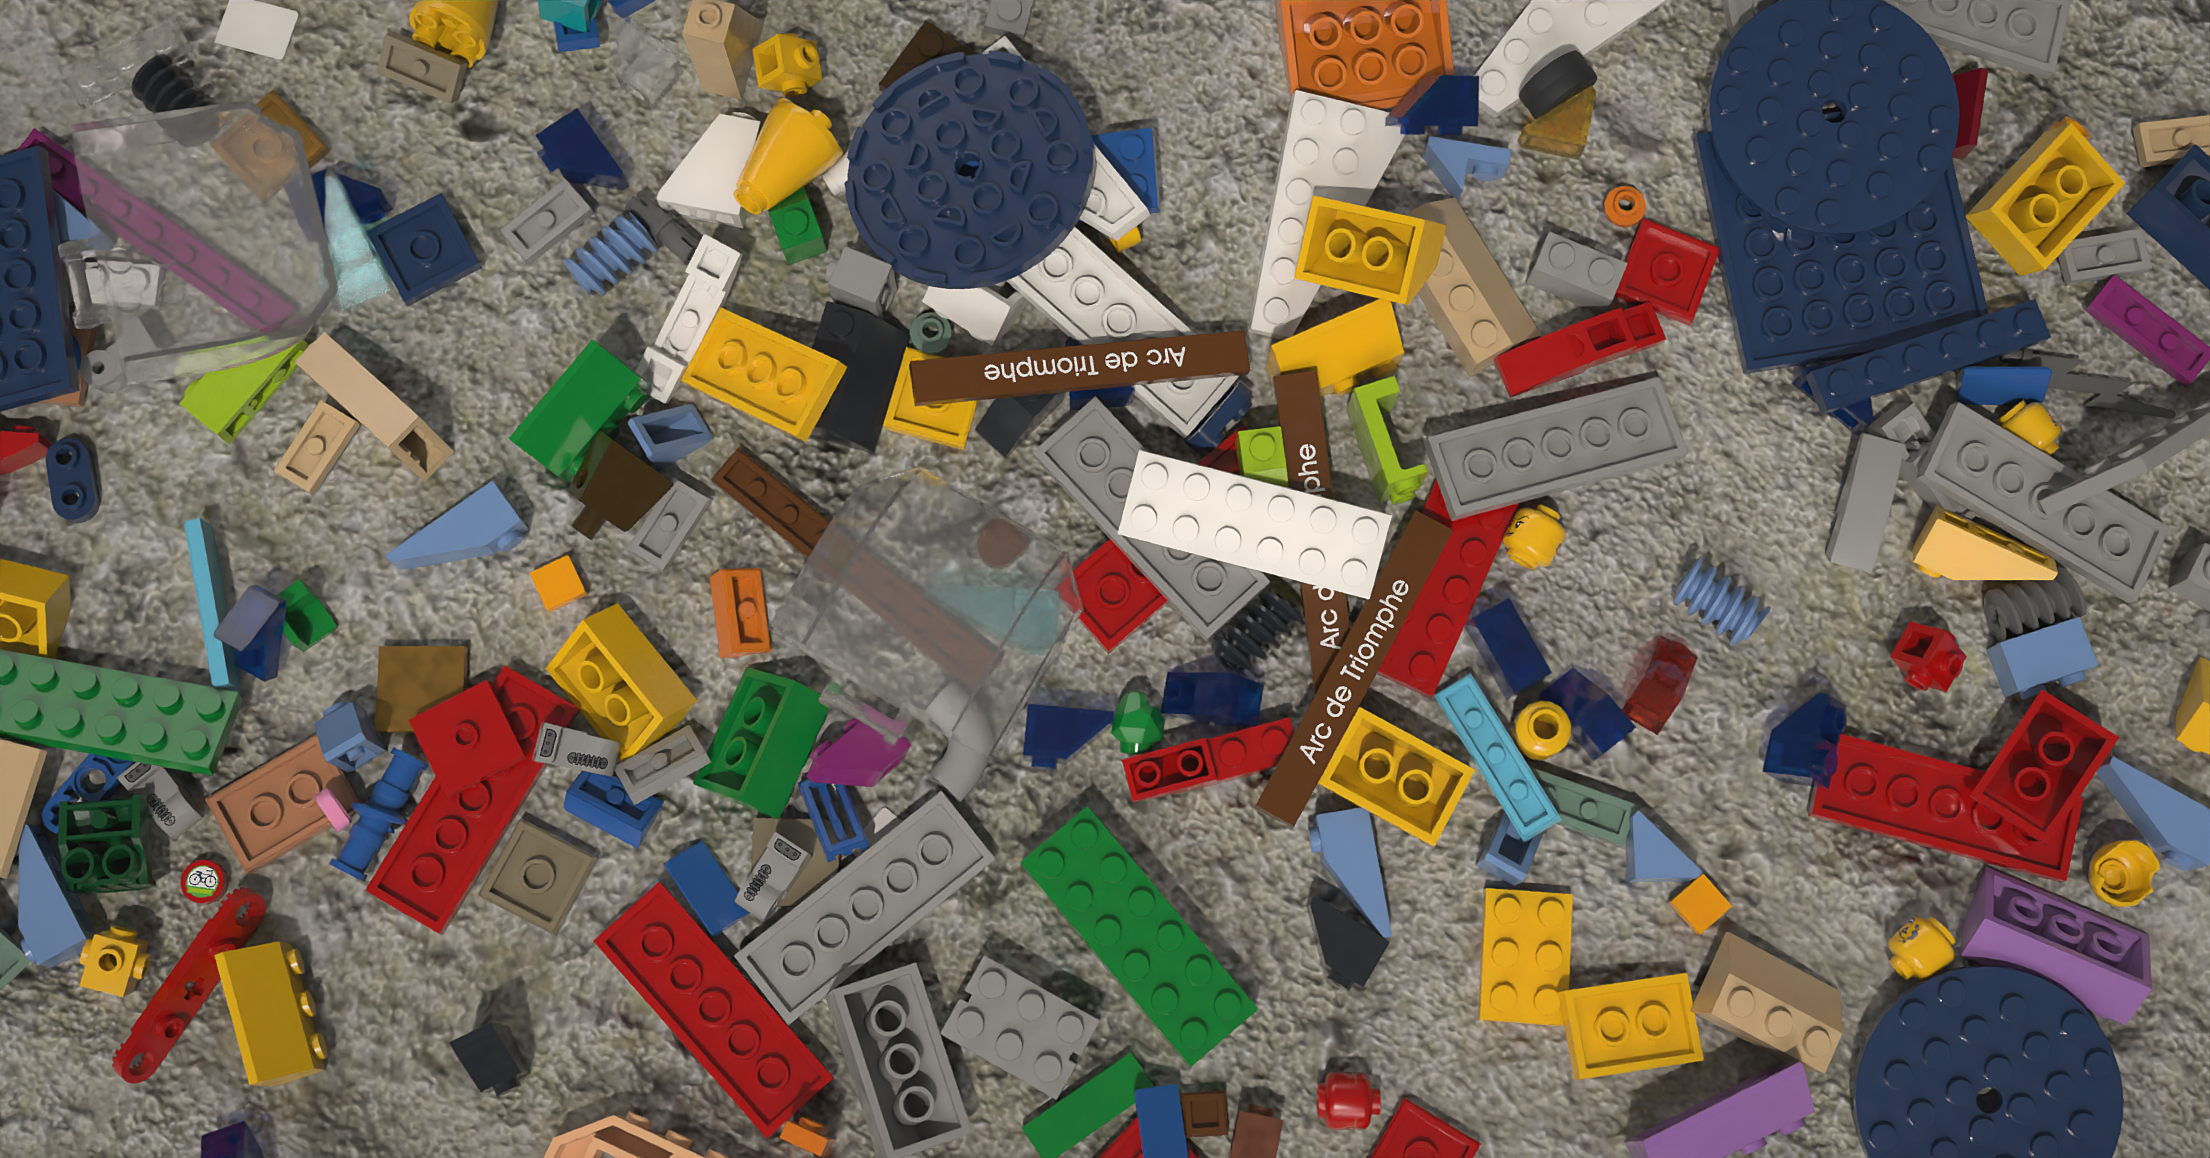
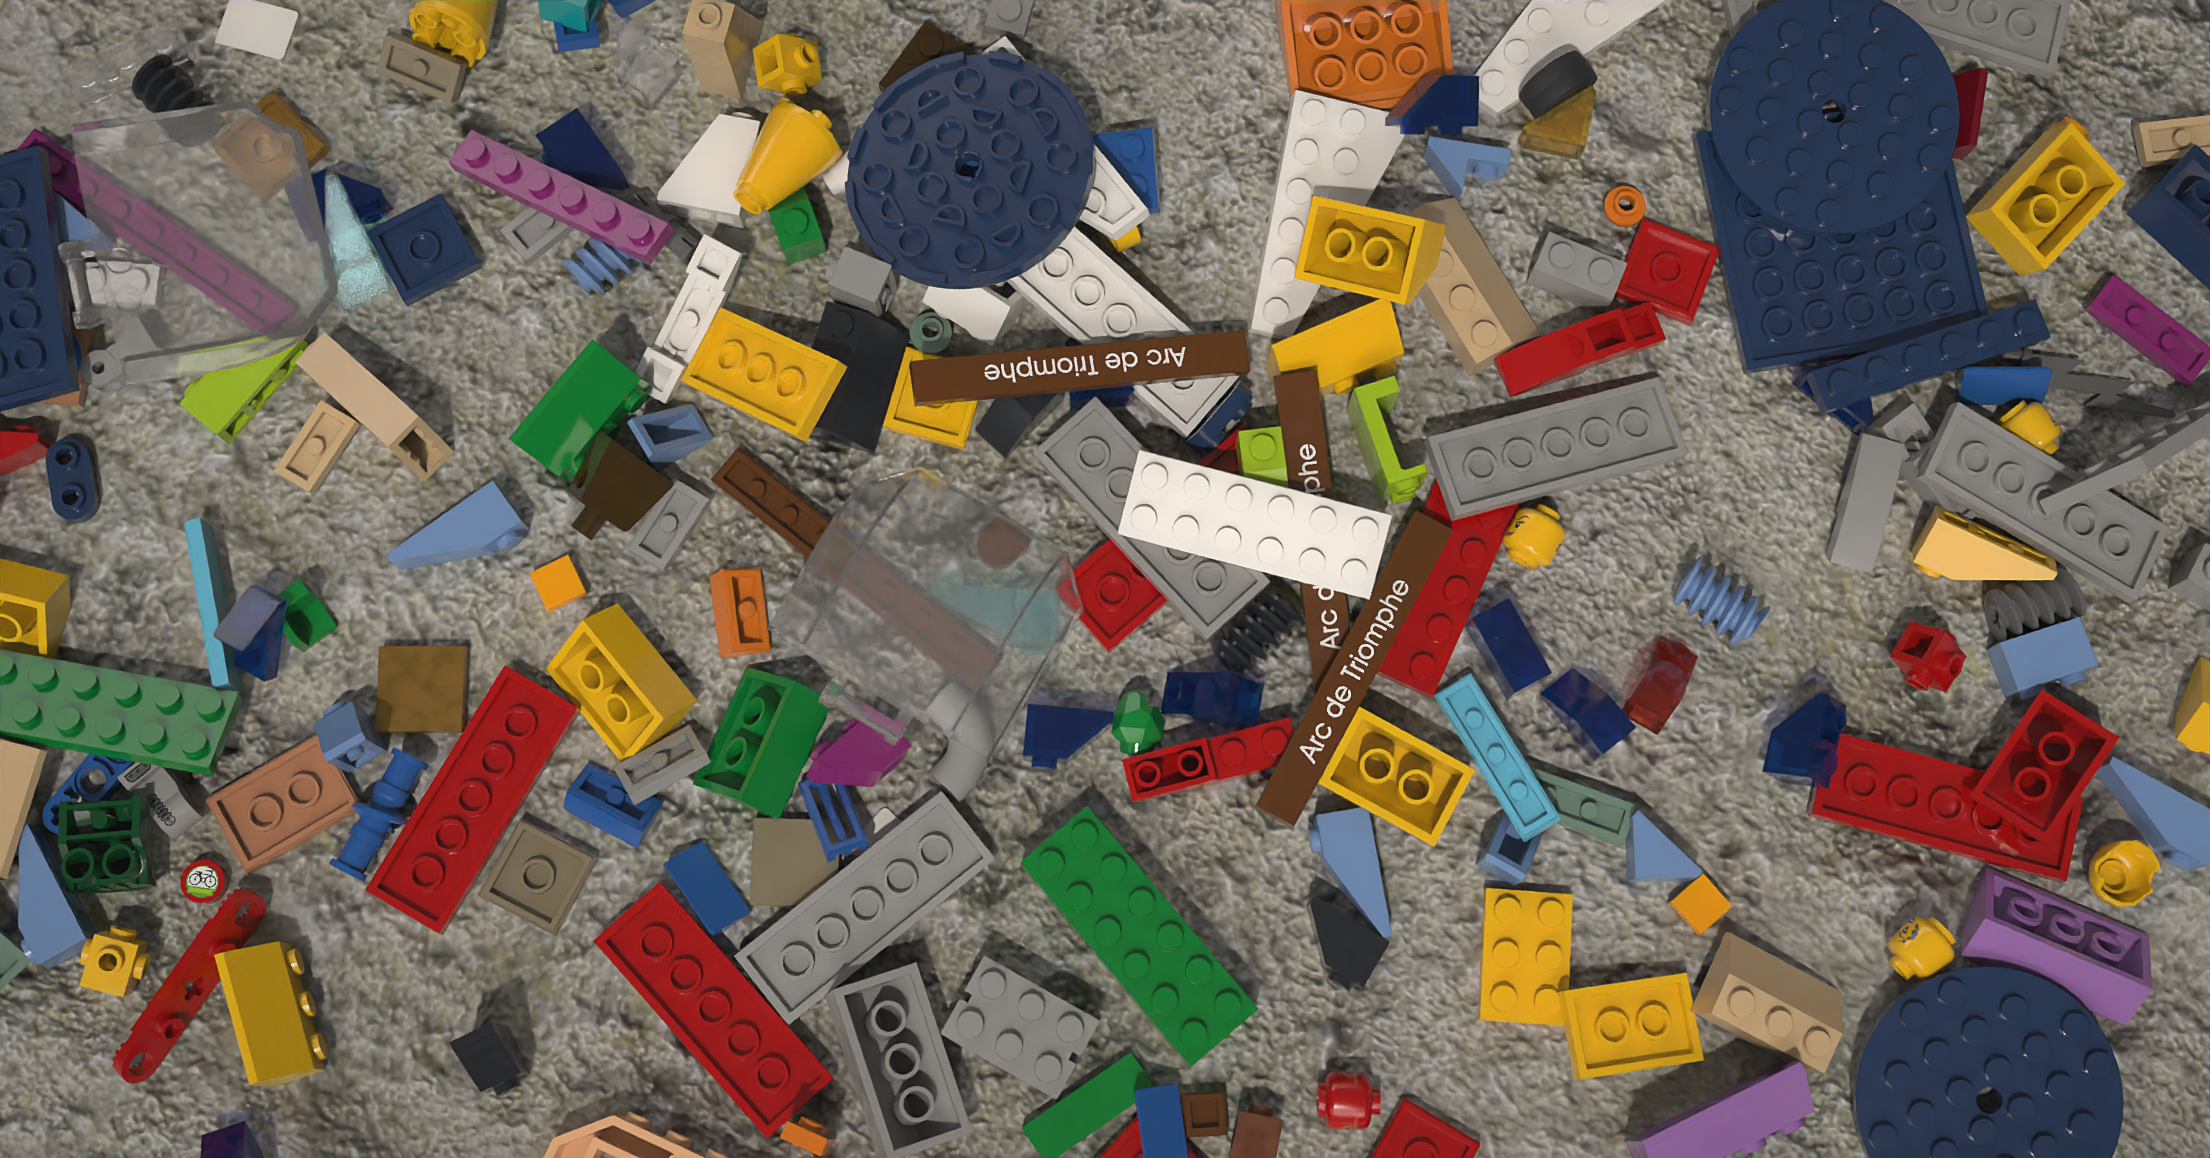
bright pink tile [314,788,352,833] -> none
red plate [408,680,528,798] -> none
light grey leg [532,722,621,777] -> none
light grey leg [735,832,813,922] -> none
yellow head [1511,701,1571,760] -> none
light grey plate [2058,228,2152,286] -> none
none -> magenta plate [449,130,674,265]

